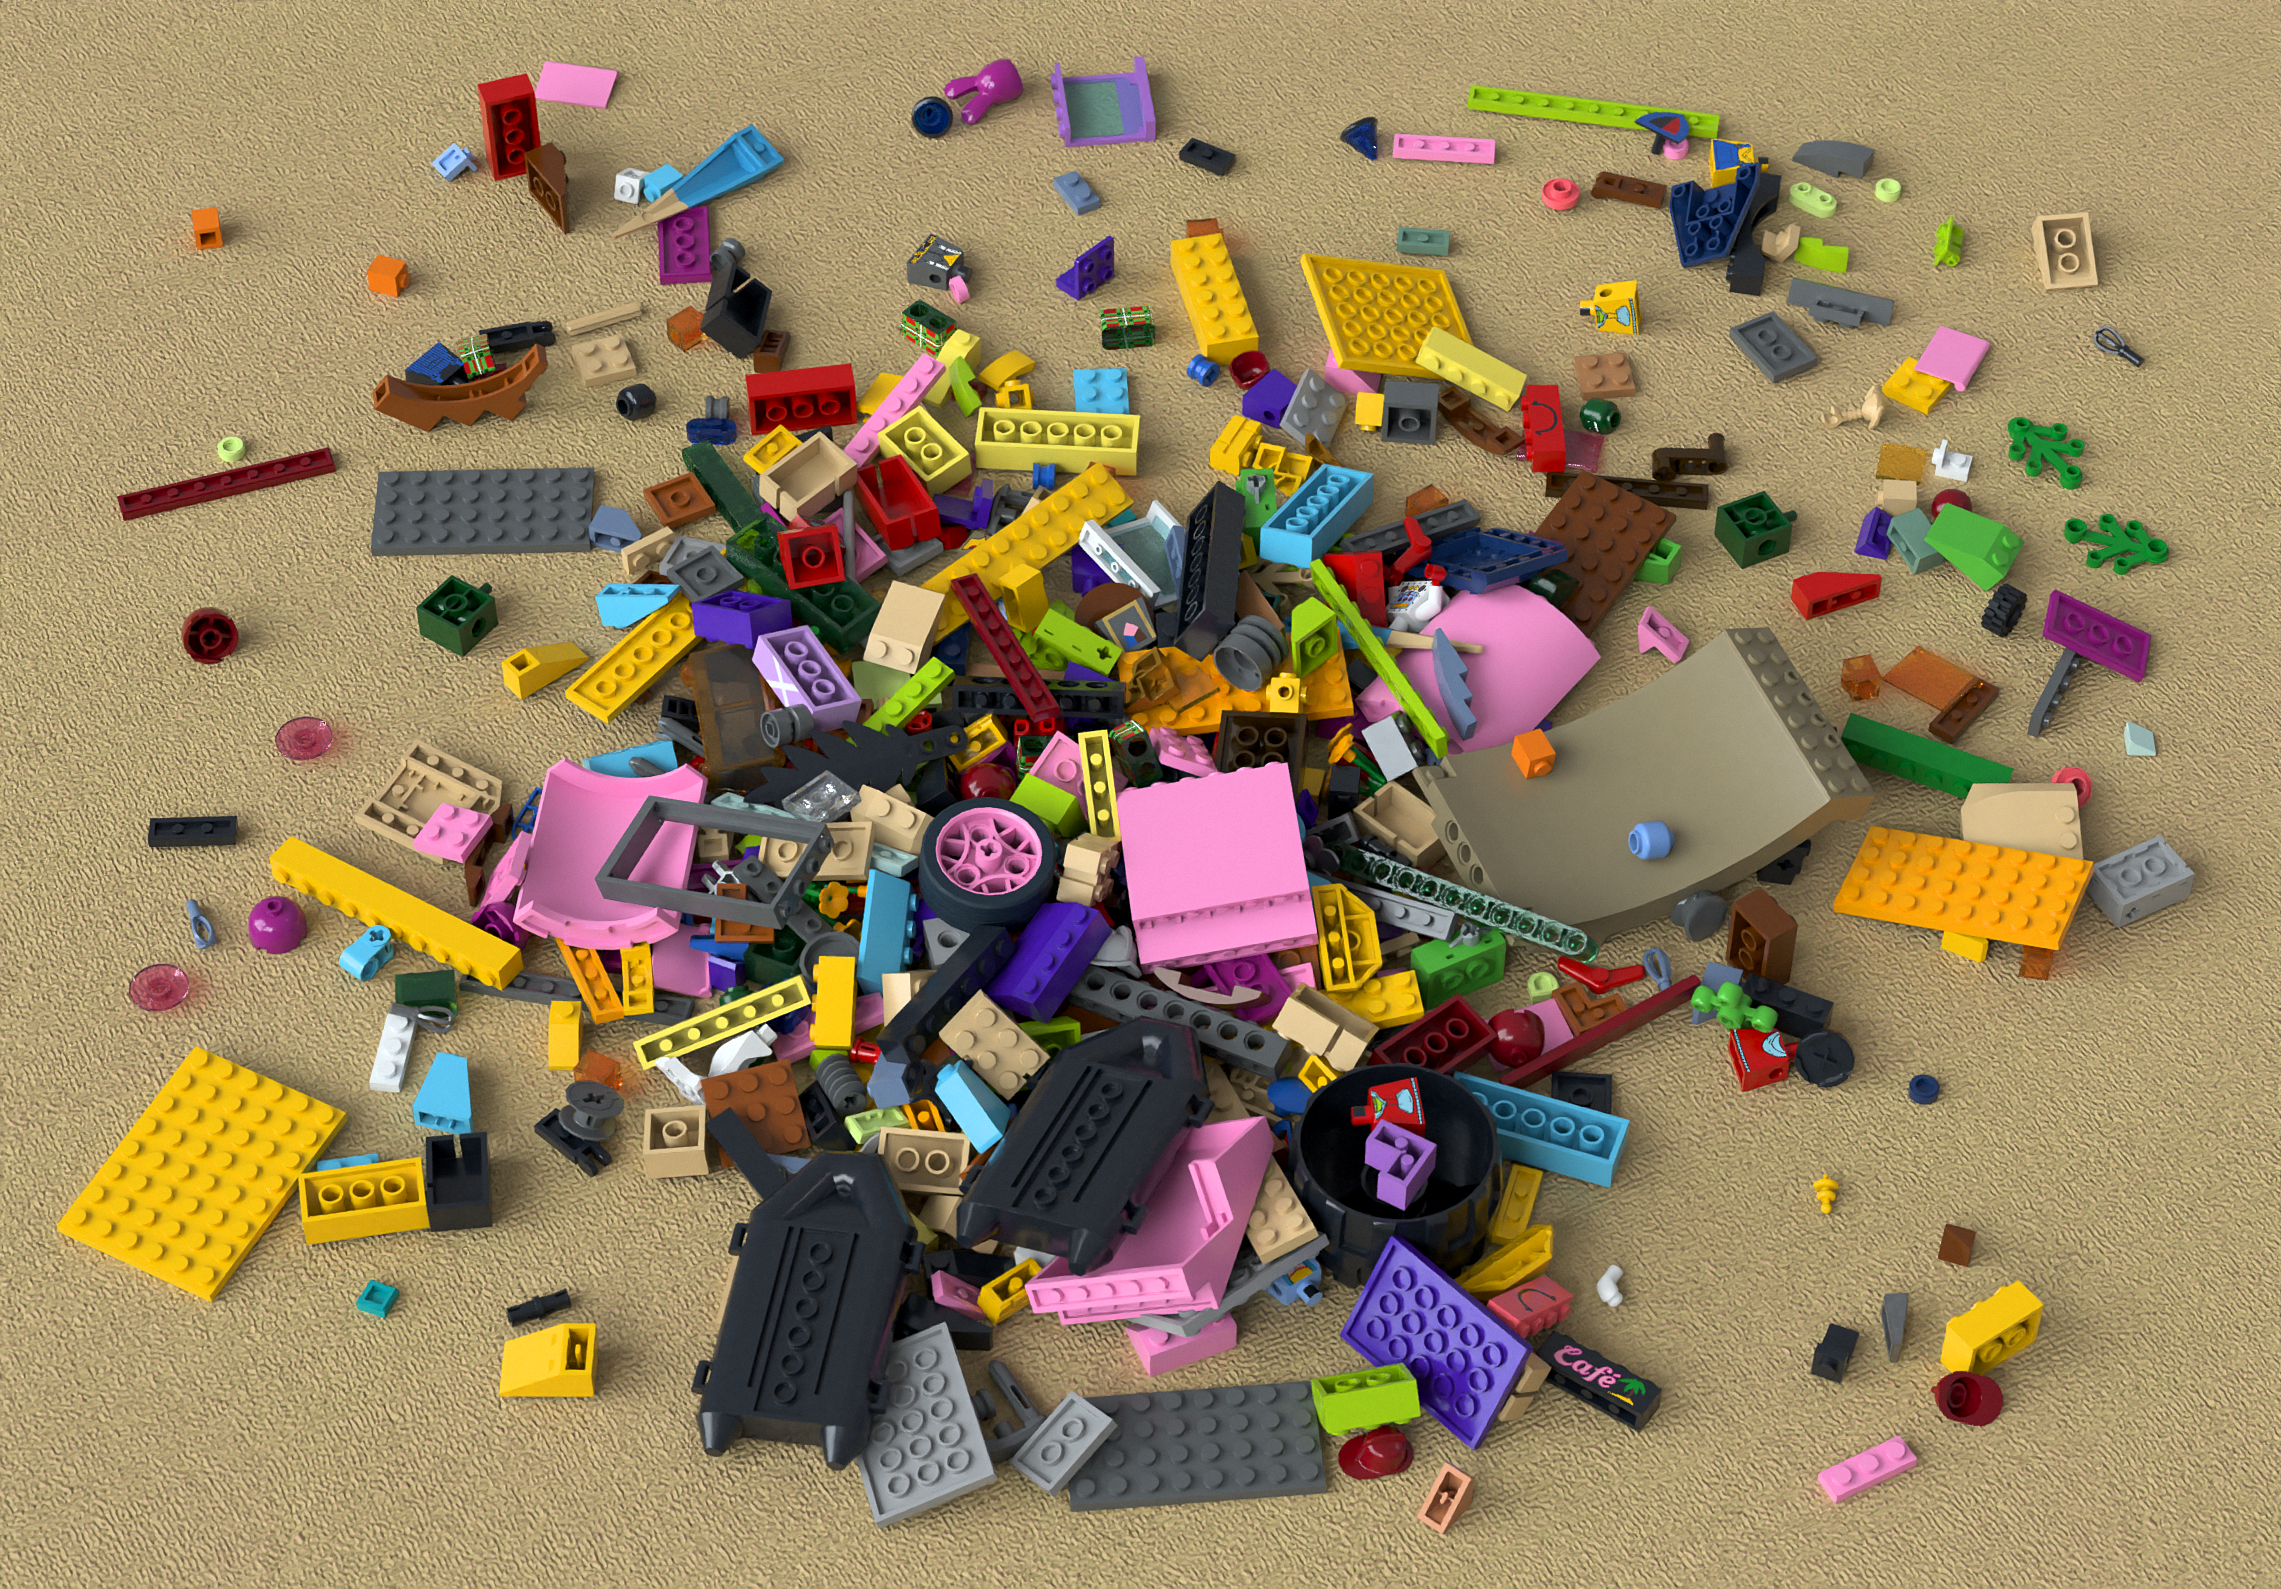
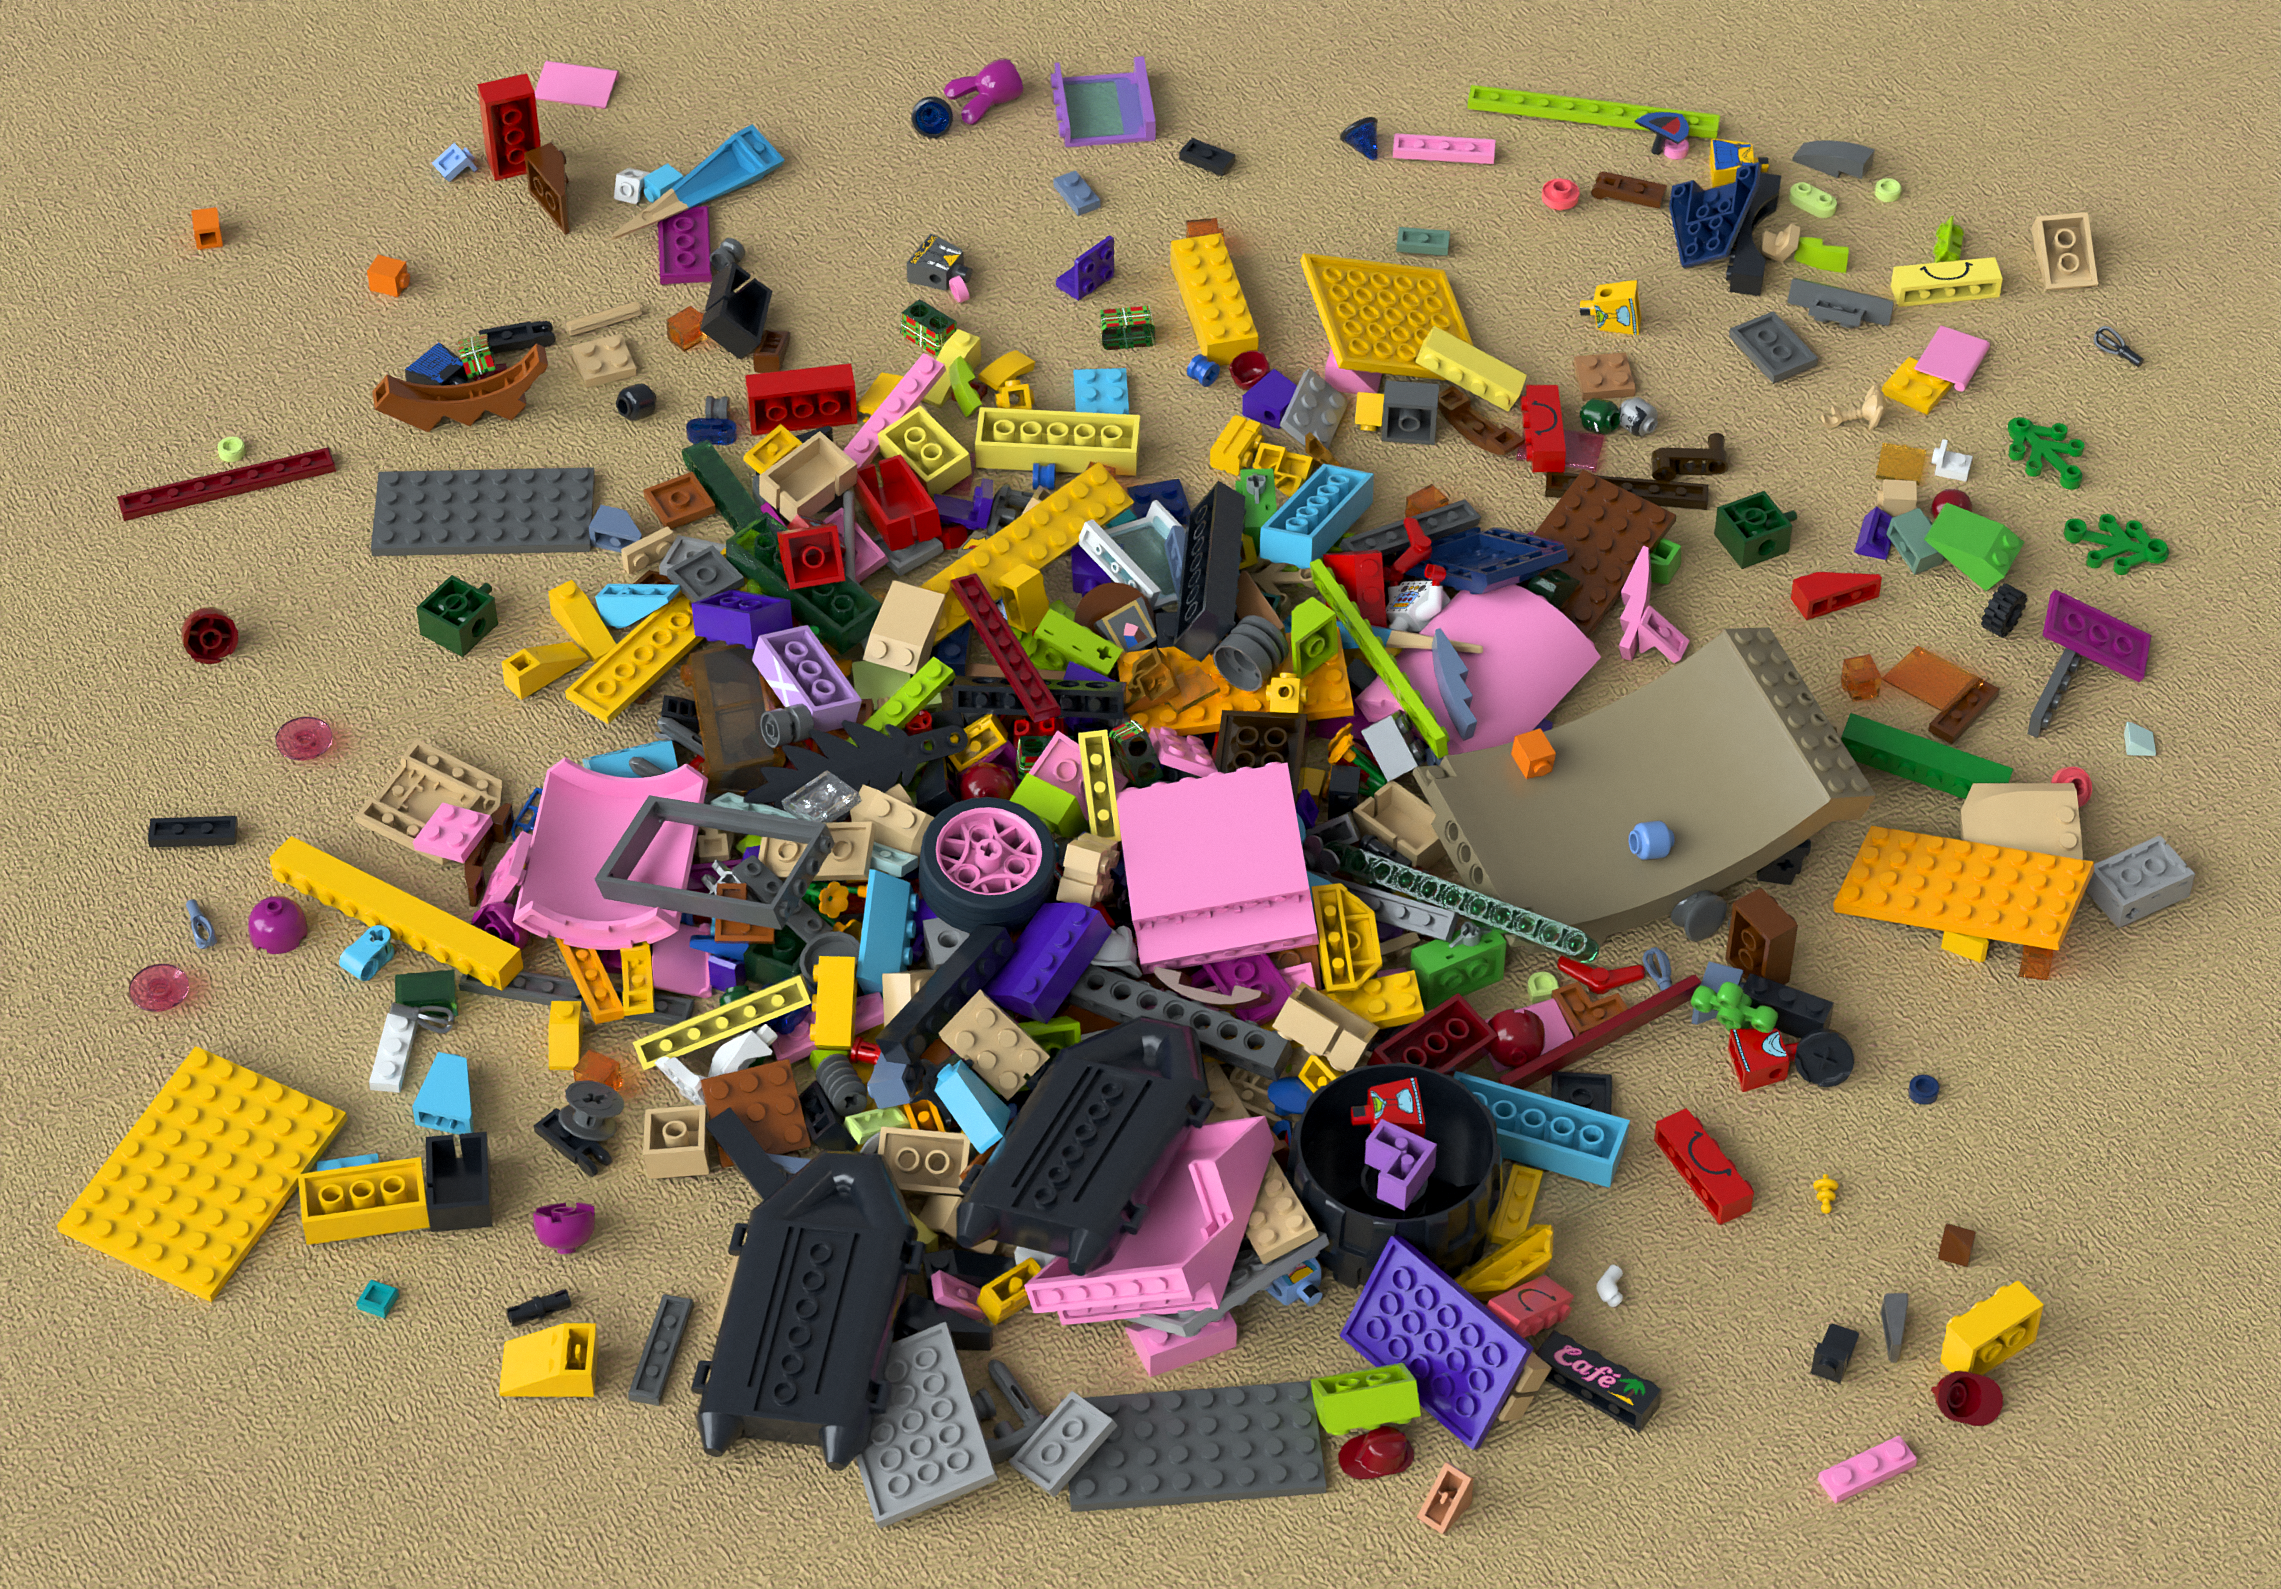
none -> magenta cylinder [533,1202,595,1254]
none -> yellow slope [548,580,617,663]
none -> dark grey tile [628,1294,694,1406]
none -> clear blue plate [1127,479,1191,532]
none -> light grey head [1619,397,1658,437]
none -> bright pink slope [1619,546,1651,661]
none -> red brick [1654,1108,1754,1225]
none -> light yellow brick [1891,257,2003,307]

